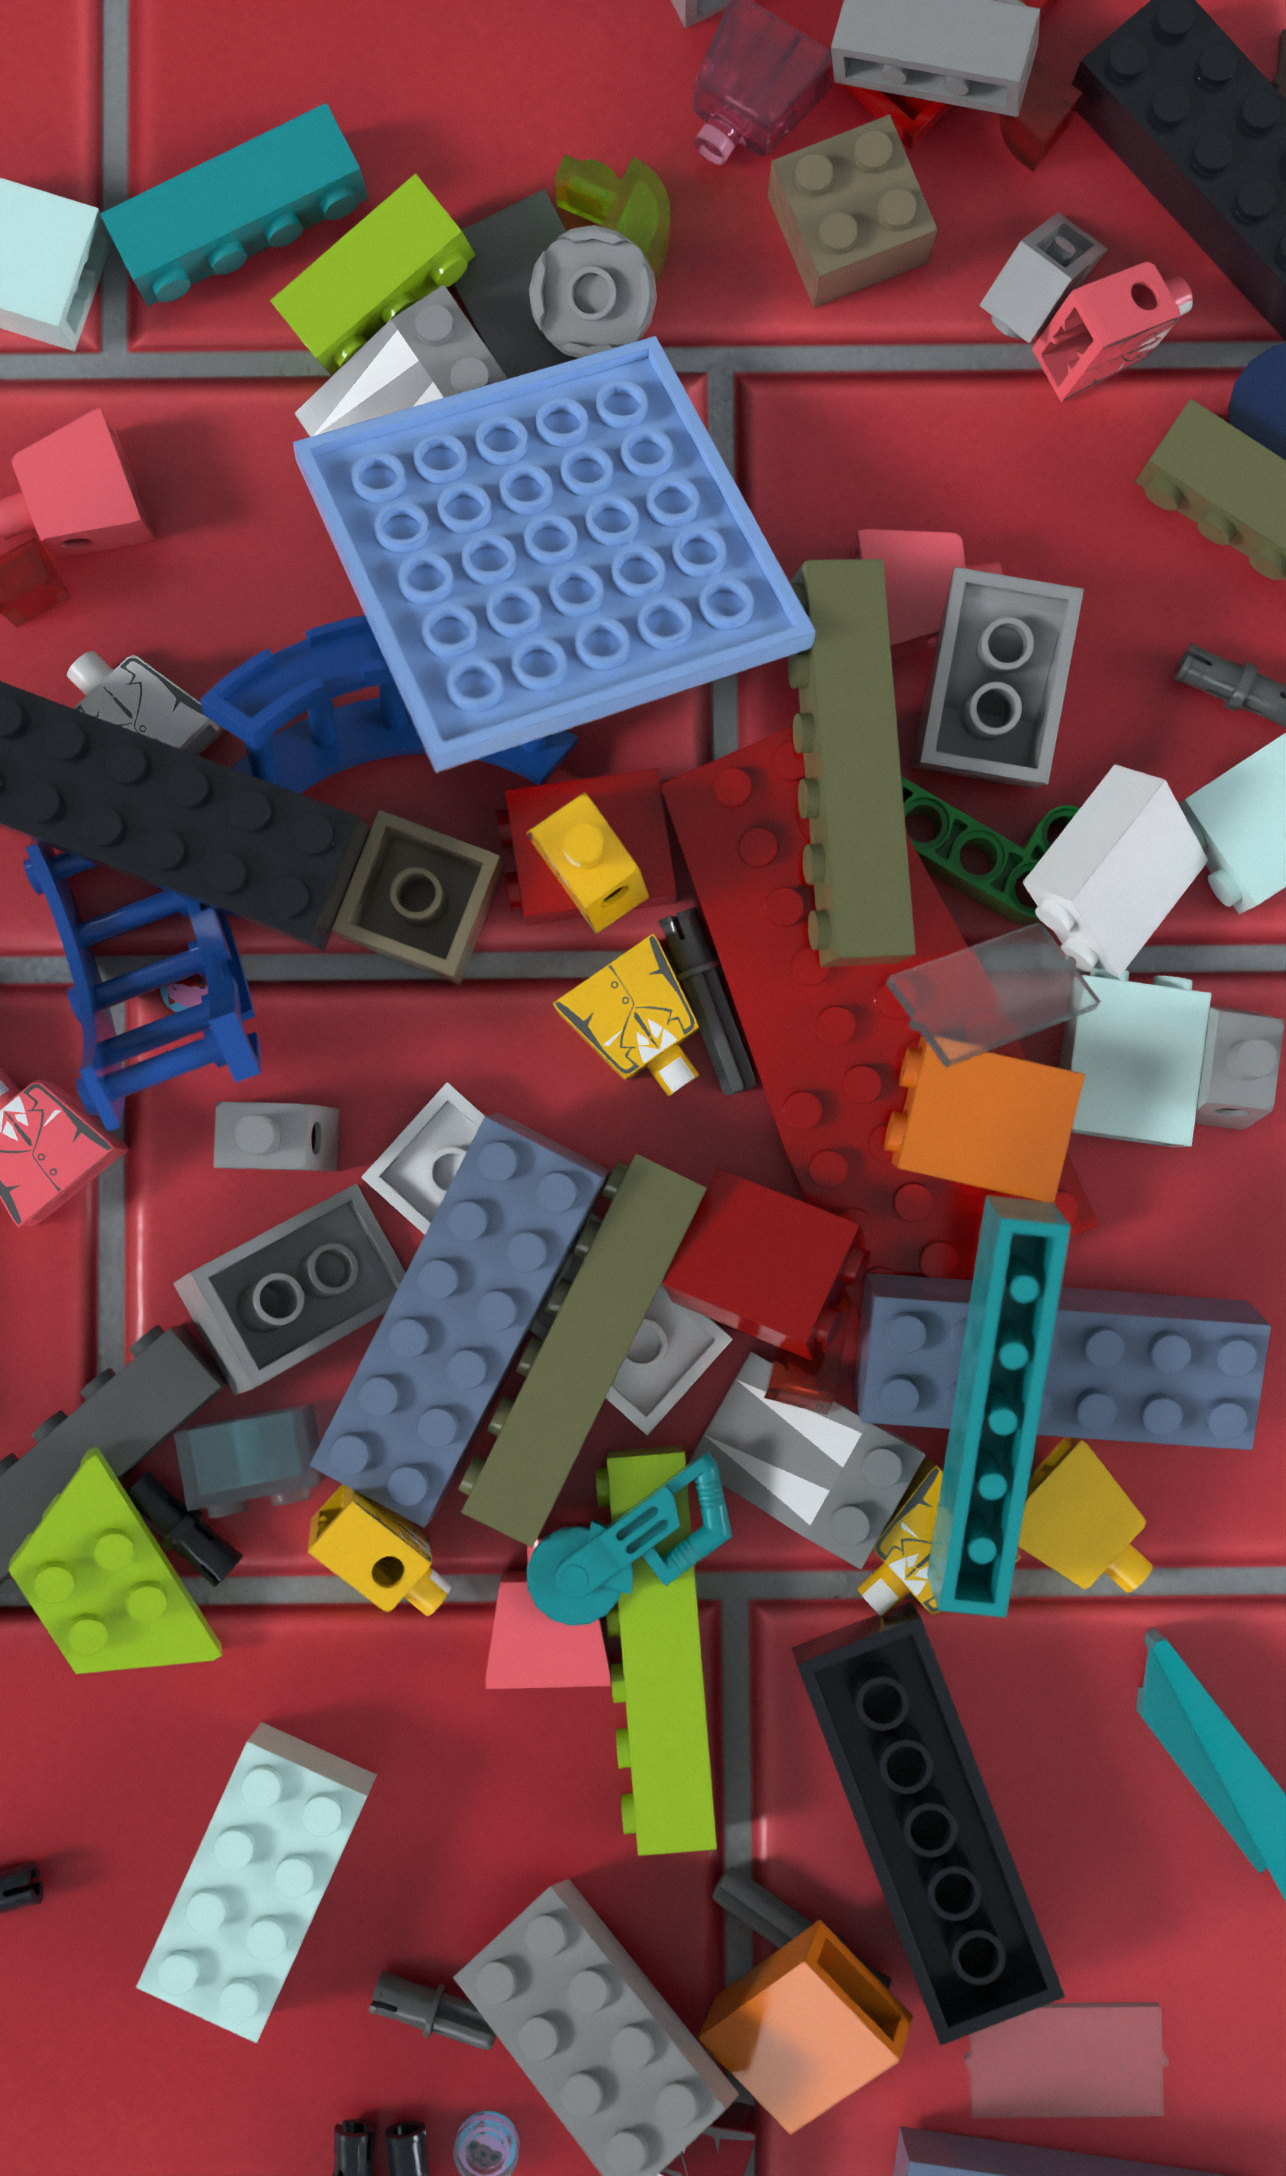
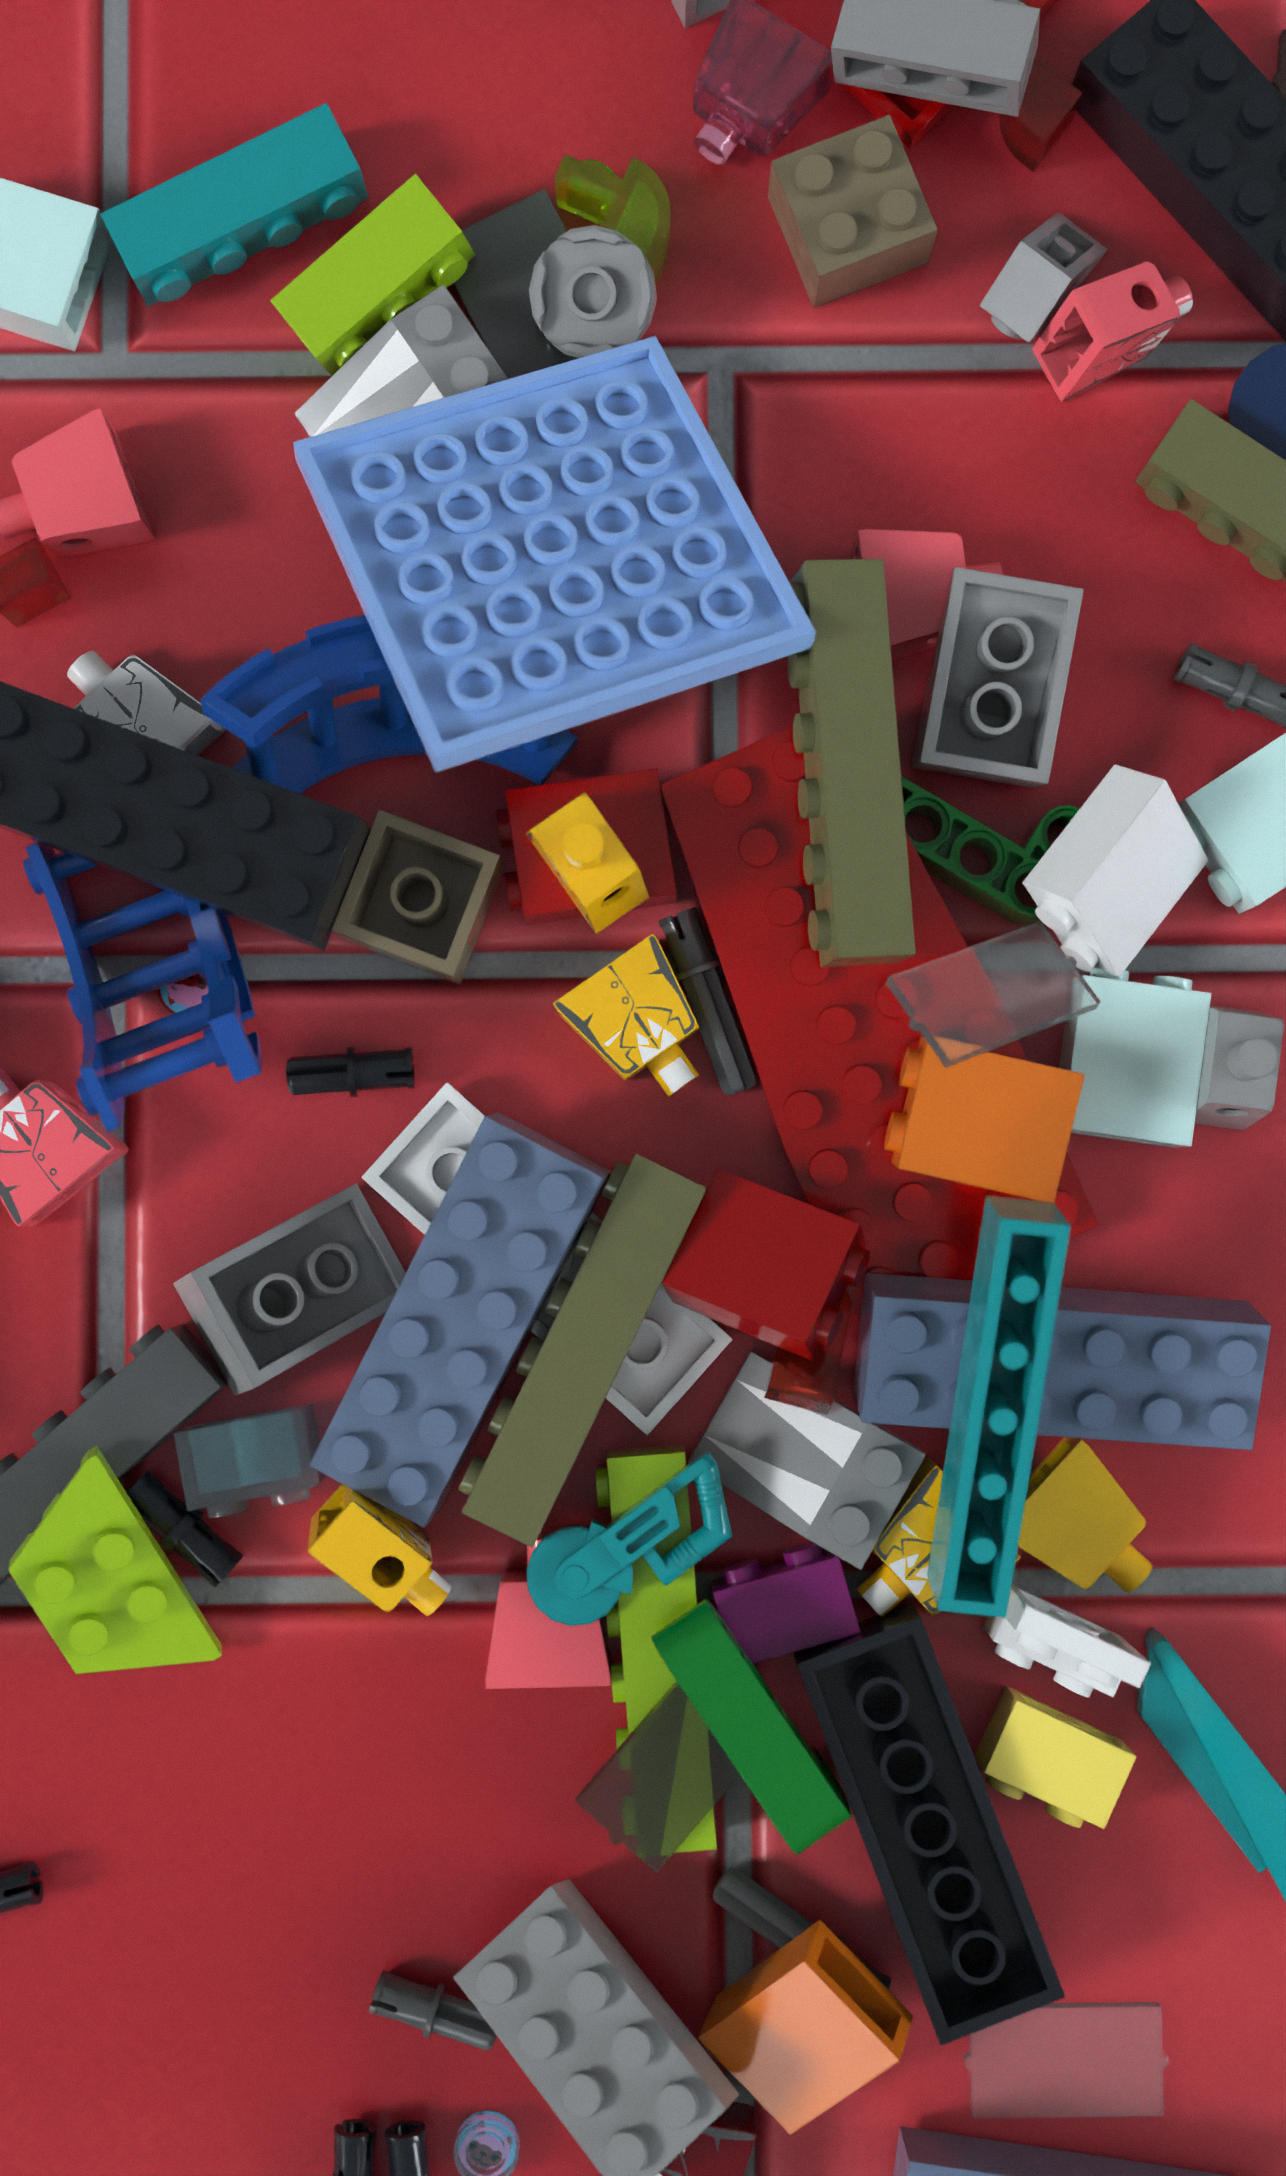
light aqua brick [136,1722,377,2043] -> none
light grey torso [214,1102,340,1172] -> none
none -> black axle [286,1046,415,1097]
none -> clear smoke piece [575,1681,740,1873]
none -> green beam [651,1598,853,1855]
none -> magenta brick [711,1542,861,1664]
none -> light yellow brick [974,1686,1137,1829]
none -> white plate [983,1585,1151,1698]

